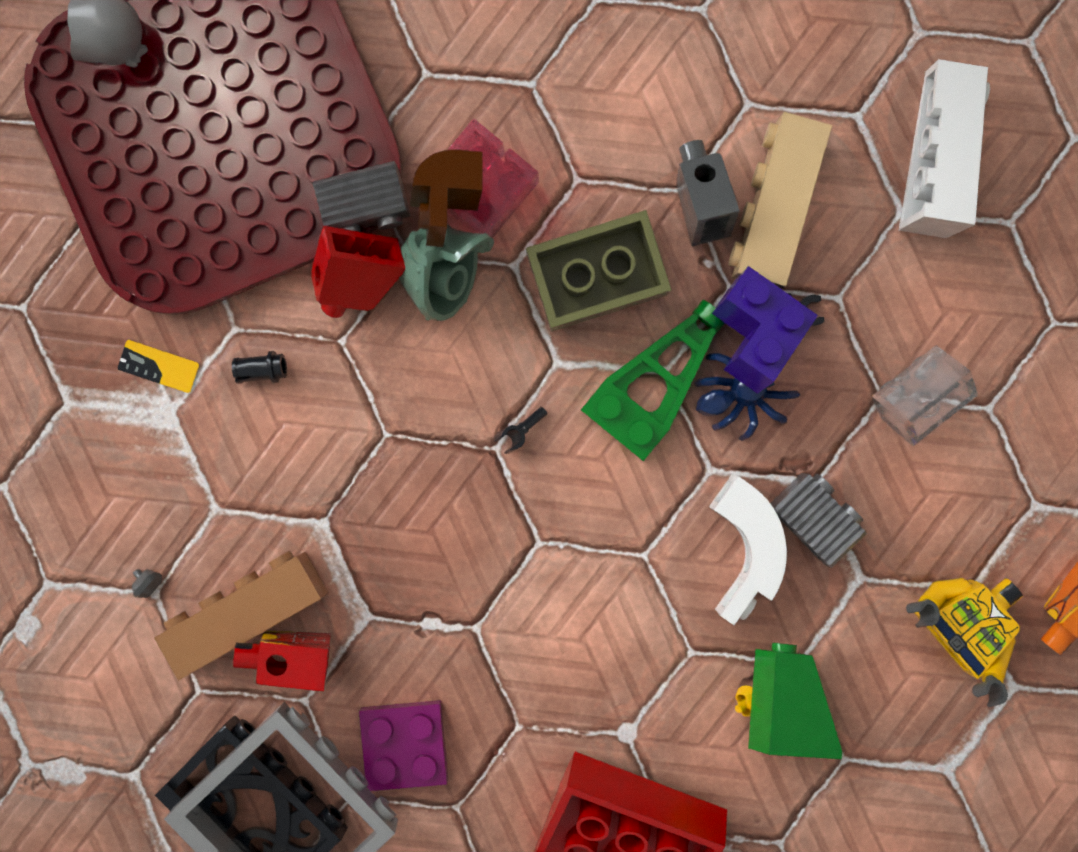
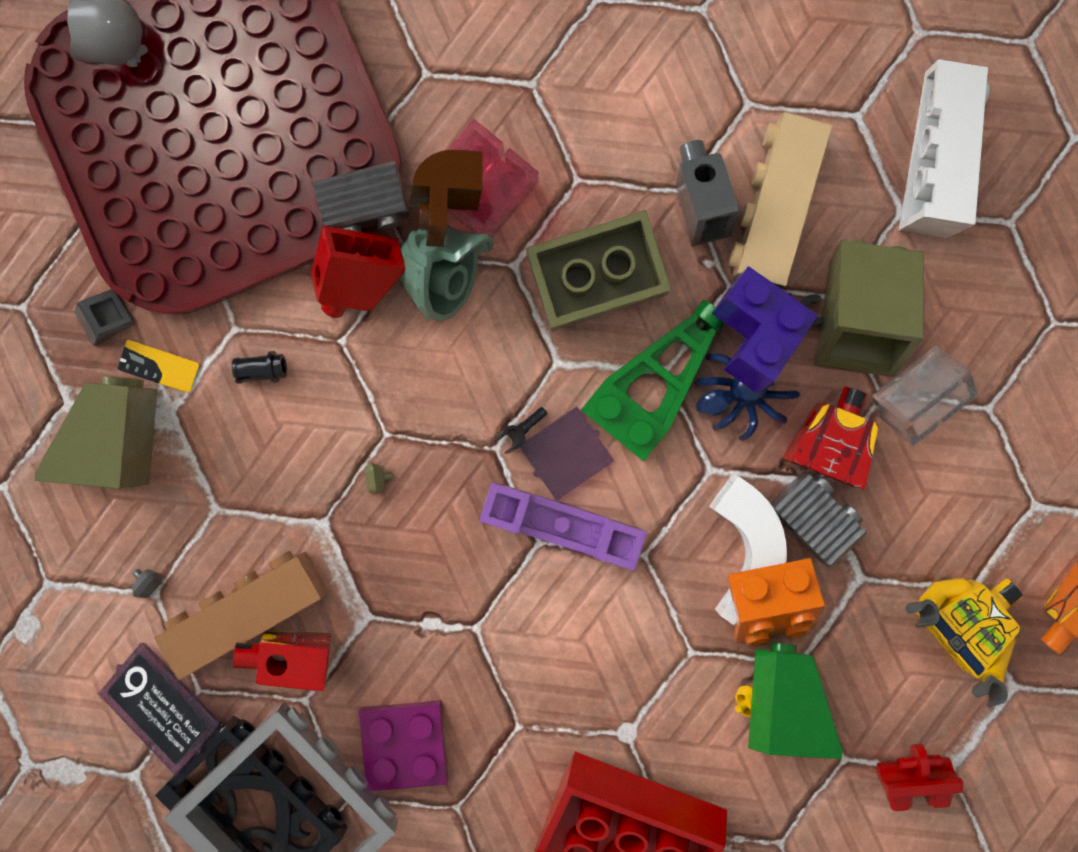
none -> olive slope [35,376,158,489]
none -> dark grey slope [74,289,134,346]
none -> piece [98,643,223,776]
none -> olive rock [364,463,393,495]
none -> medium lavender slope [479,482,647,571]
none -> clear purple piece [520,406,614,501]
none -> orange bracket [727,558,825,647]
none -> red torso [783,386,878,490]
none -> olive slope [815,240,924,377]
none -> red hips [876,744,963,811]

